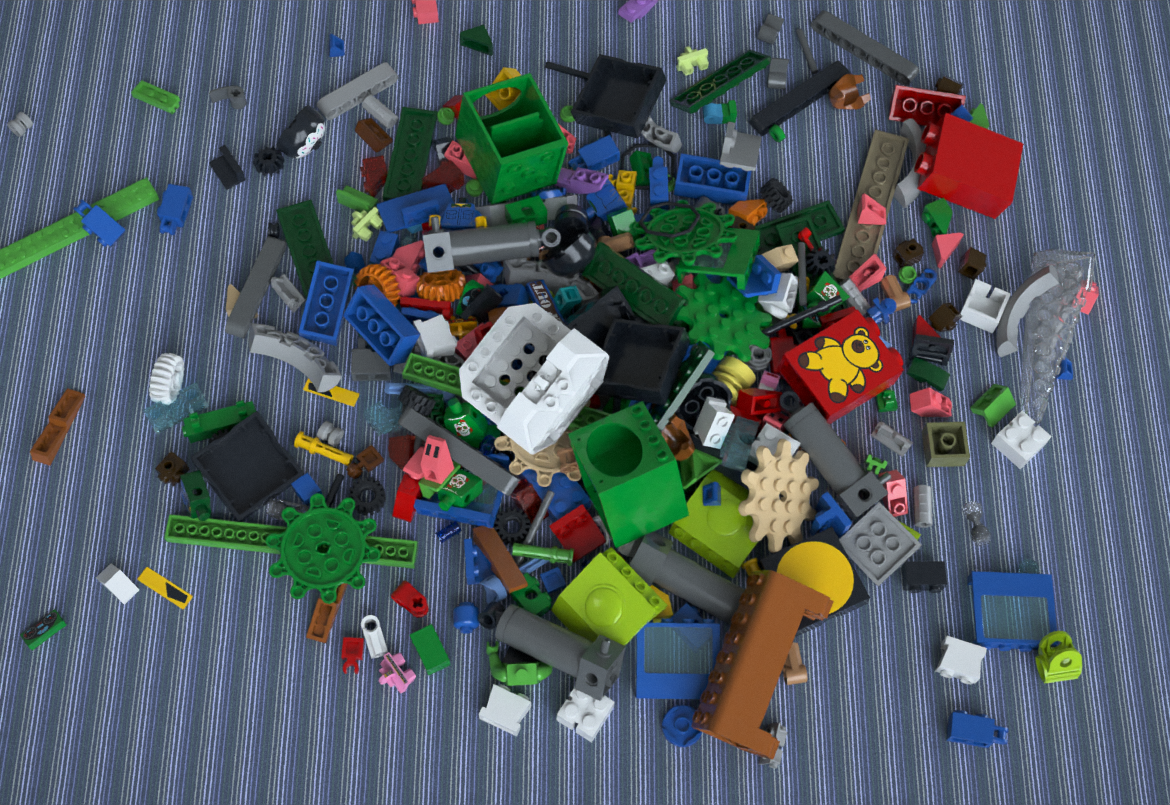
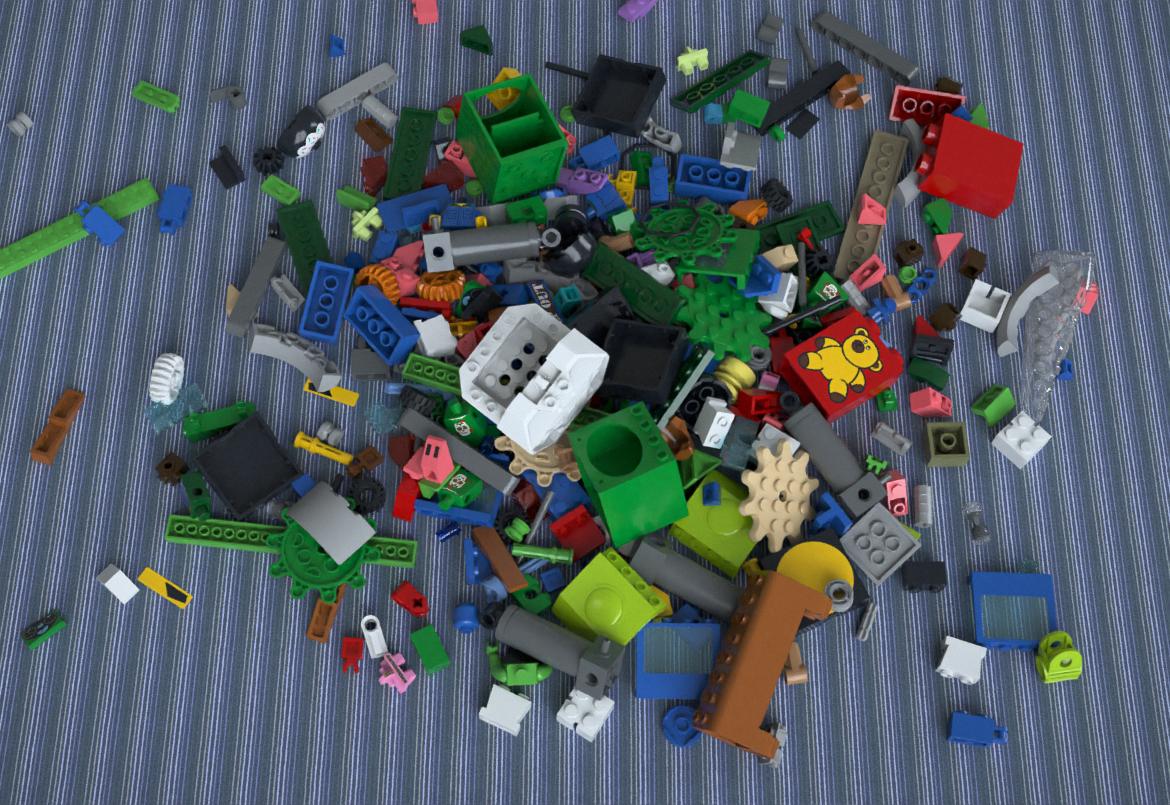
none -> bright green plate [260,174,301,206]
none -> light grey panel [286,481,376,565]
none -> bright green wheel [505,518,530,543]
none -> green panel [727,89,770,128]
none -> black sticker [785,108,820,139]
none -> light grey wheel [824,579,853,612]
none -> light grey axle [856,603,878,642]

